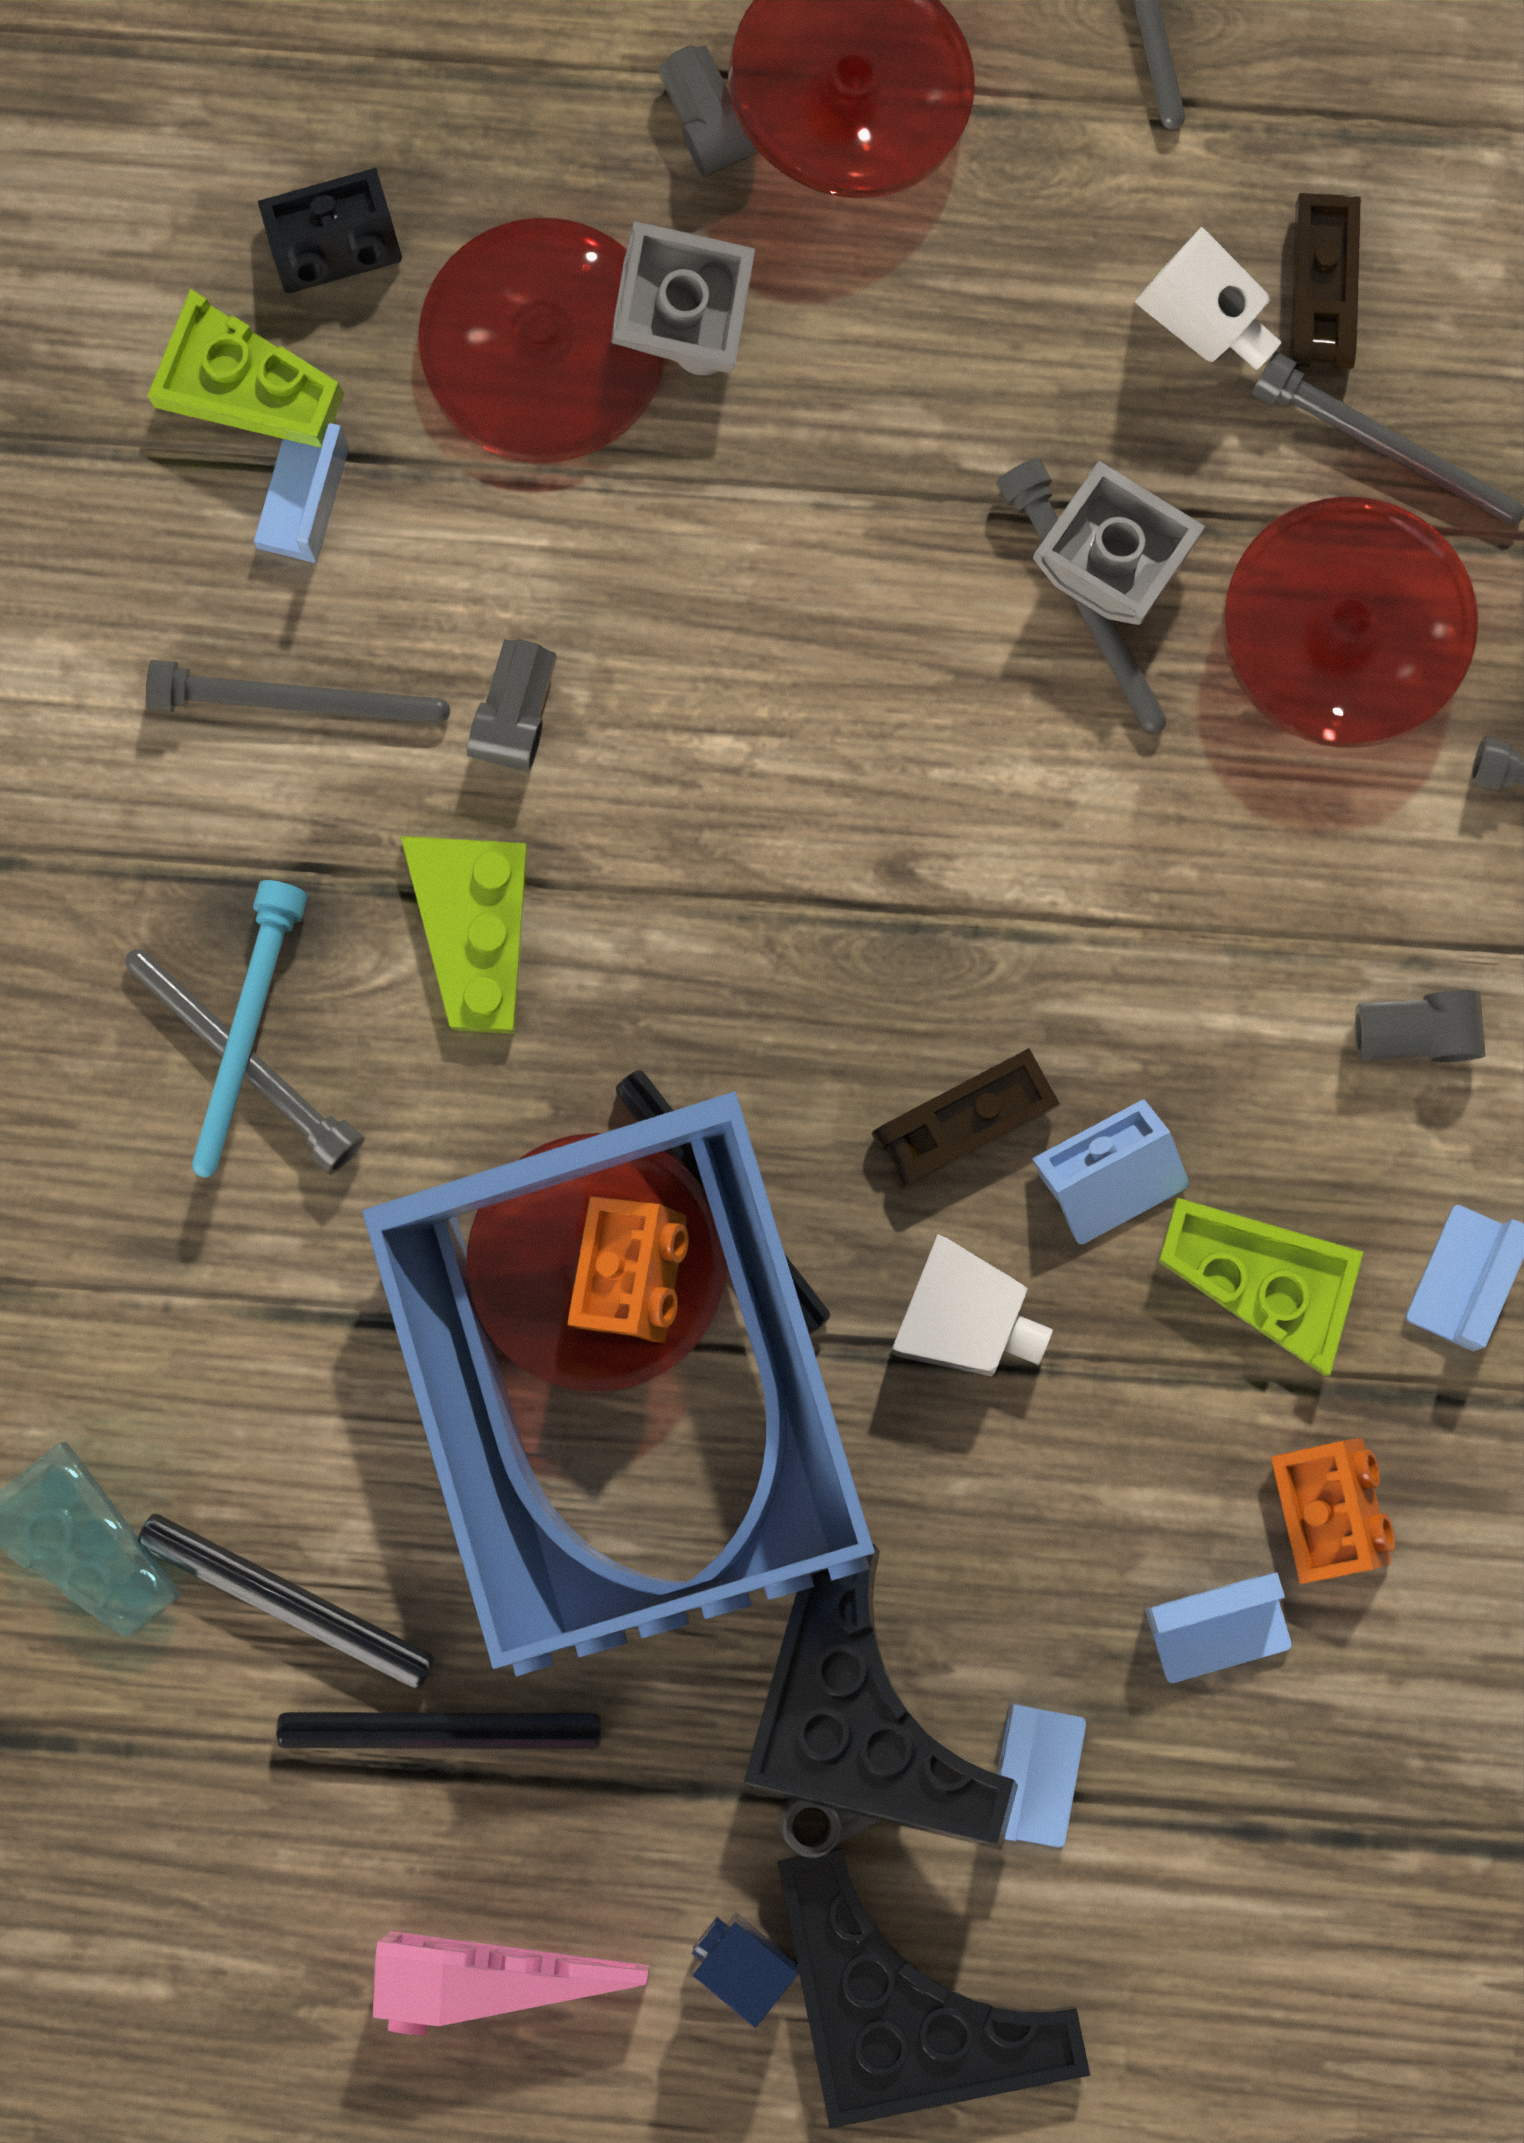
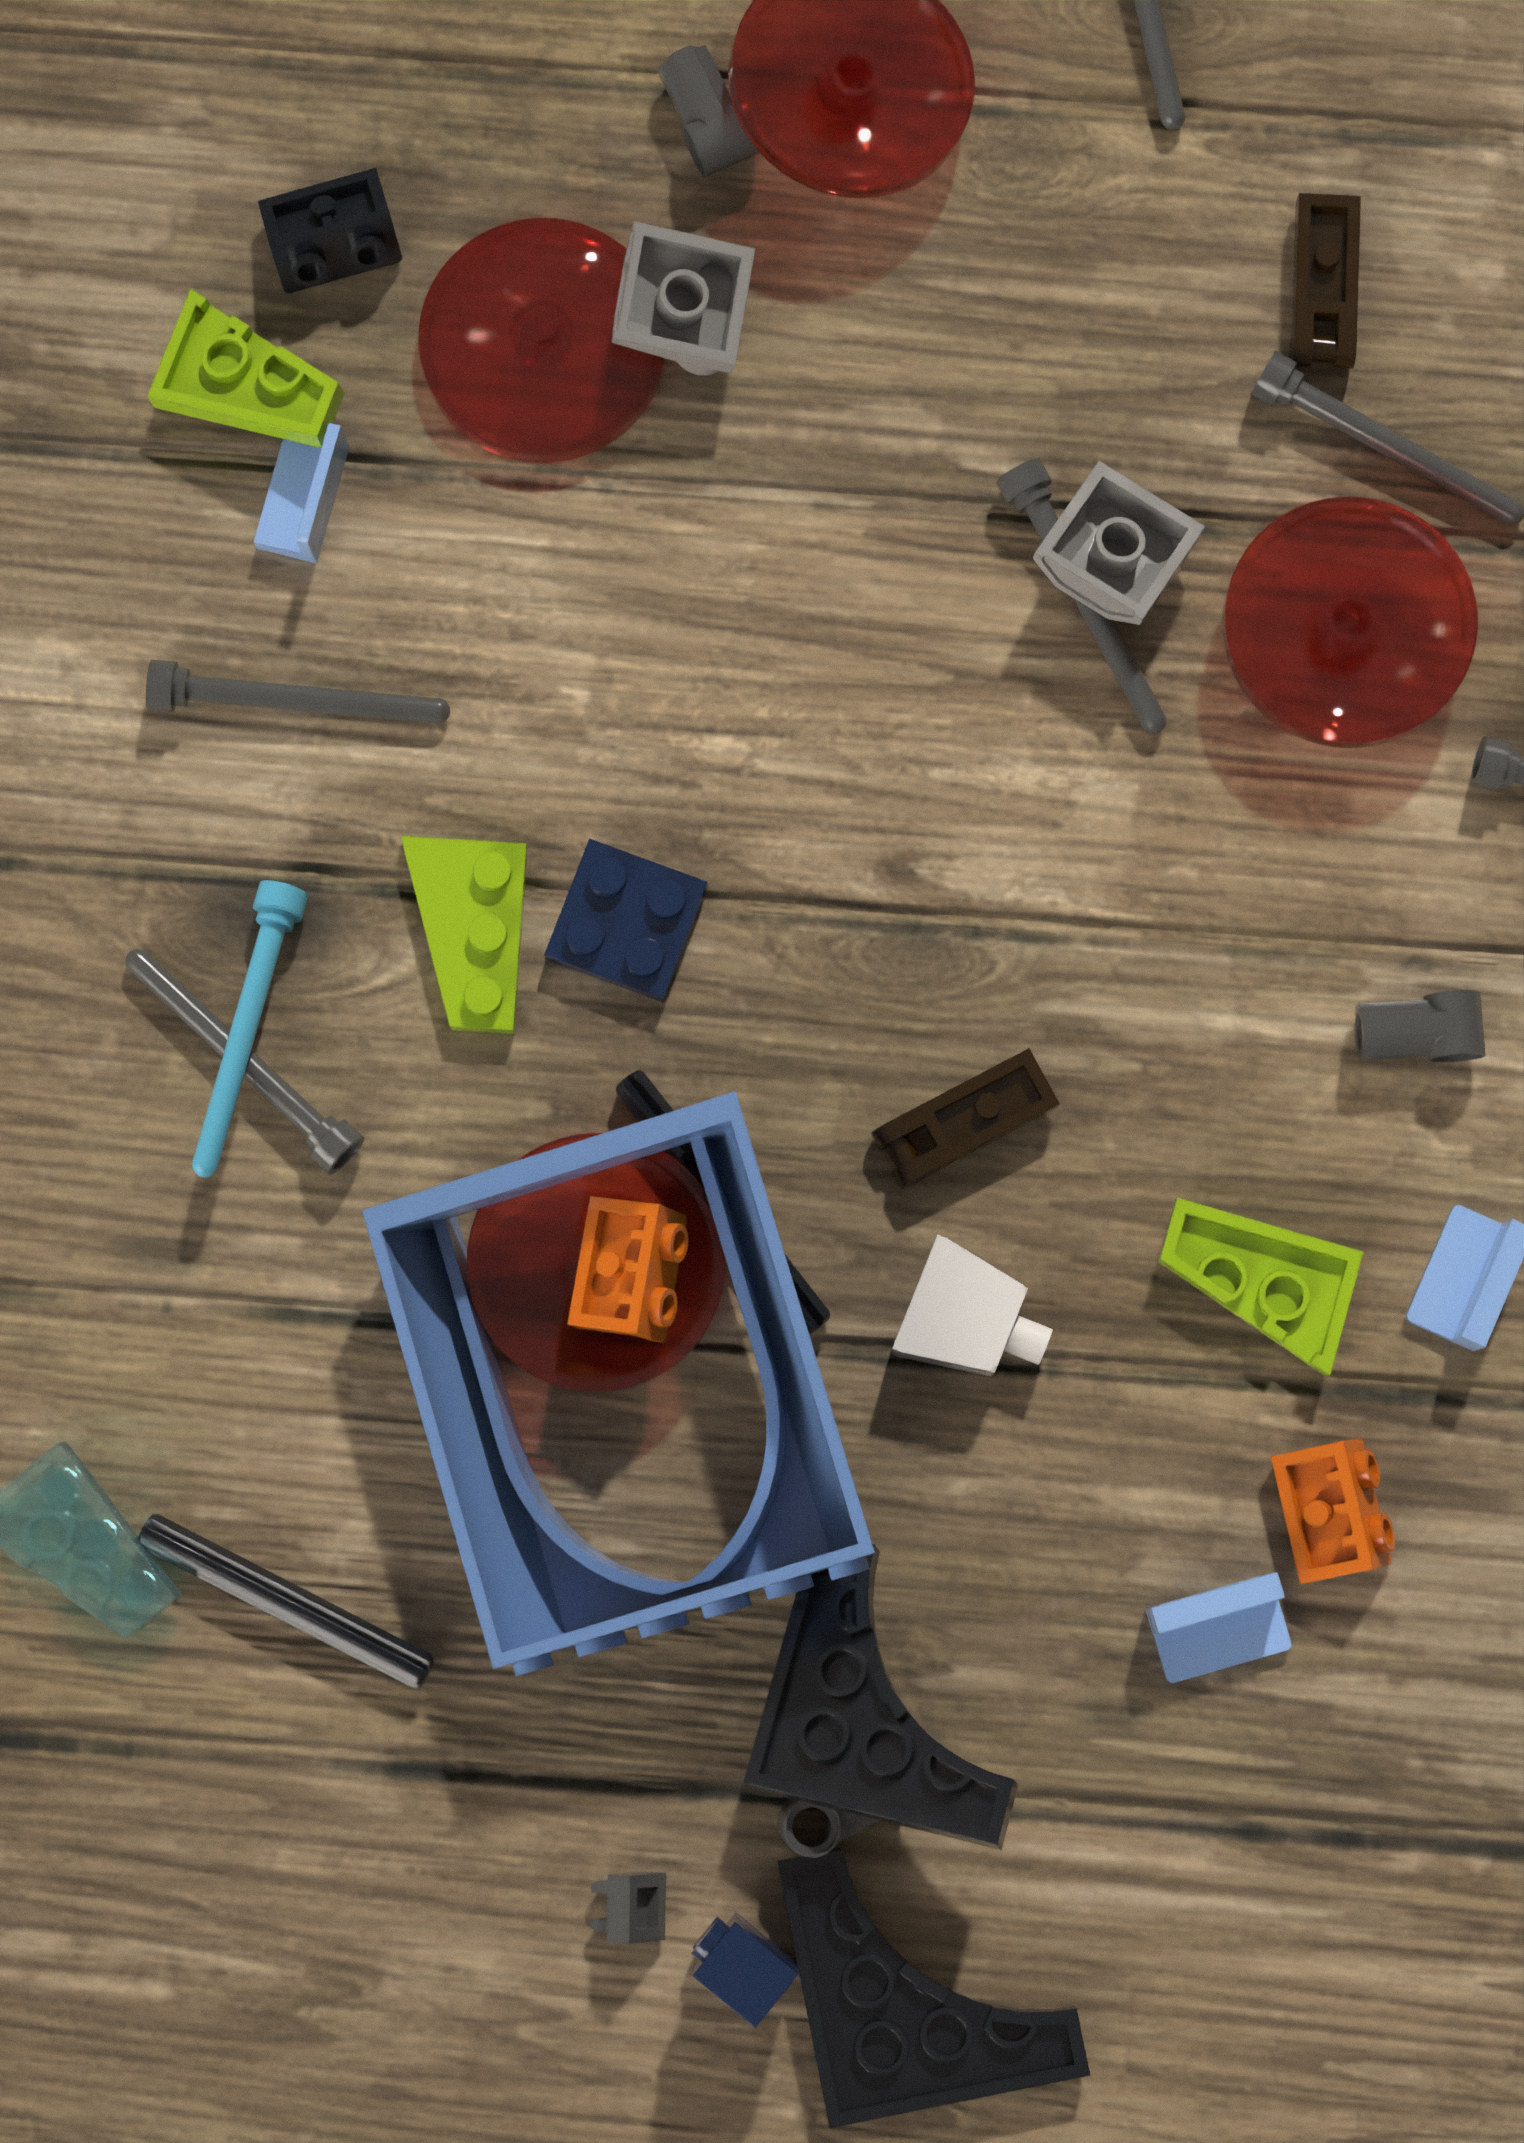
black axle [276,1712,601,1749] -> none
bright pink wedge [373,1931,650,2035] -> none
dark grey piece [467,639,557,772] -> none
light blue panel [997,1703,1086,1848] -> none
light blue panel [1032,1099,1190,1244] -> none
white torso [1134,227,1282,371] -> none
none -> dark blue plate [544,838,708,1003]
none -> dark grey tile [590,1871,666,1944]

